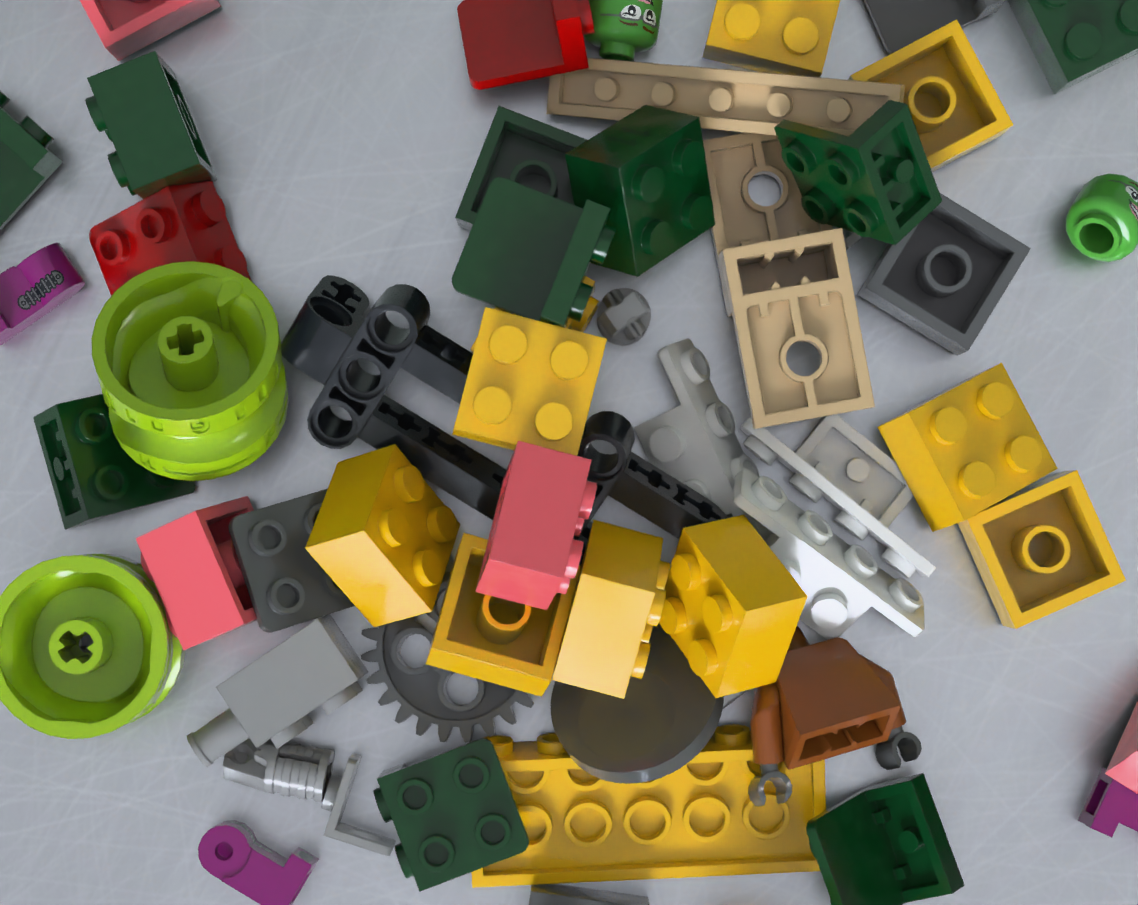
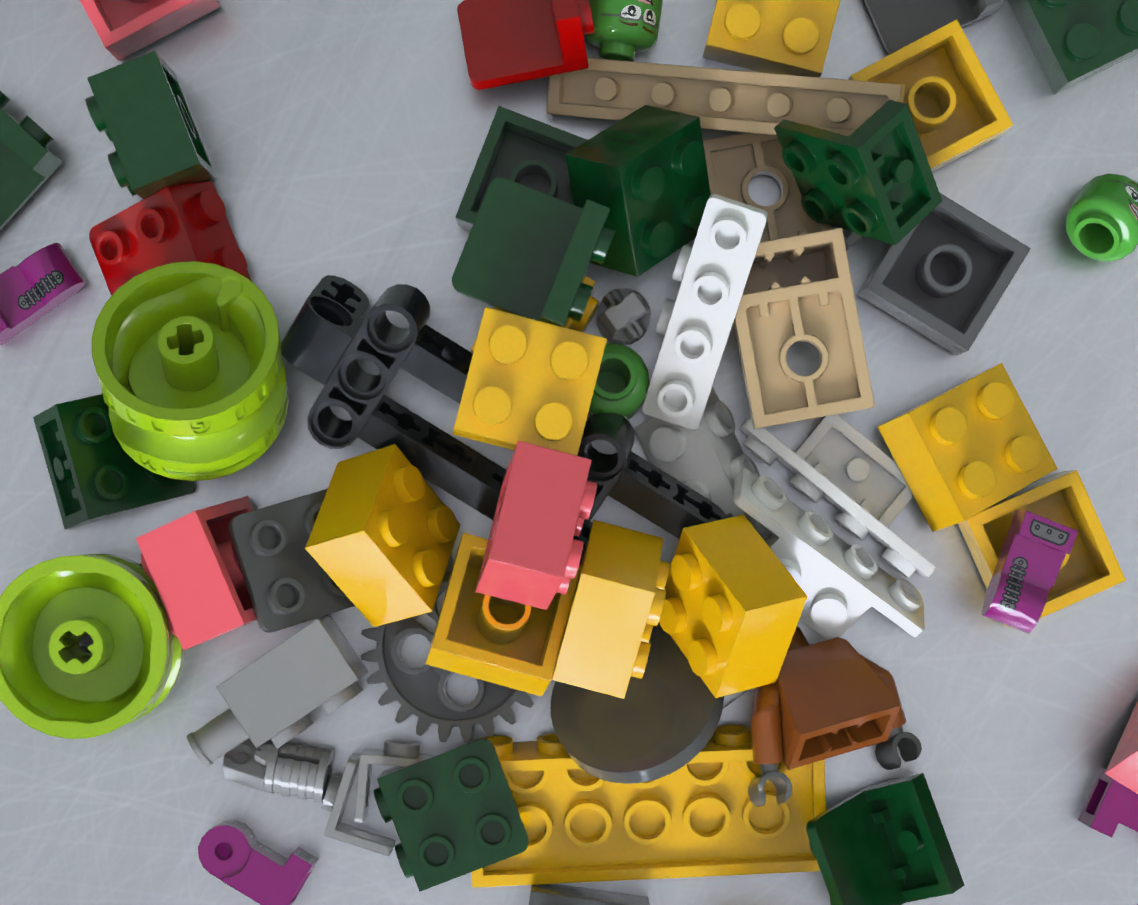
none -> light grey bracket [354,741,435,823]
none -> bright green head [587,343,650,420]
none -> white bracket [642,194,768,431]
none -> magenta leg [982,510,1079,634]

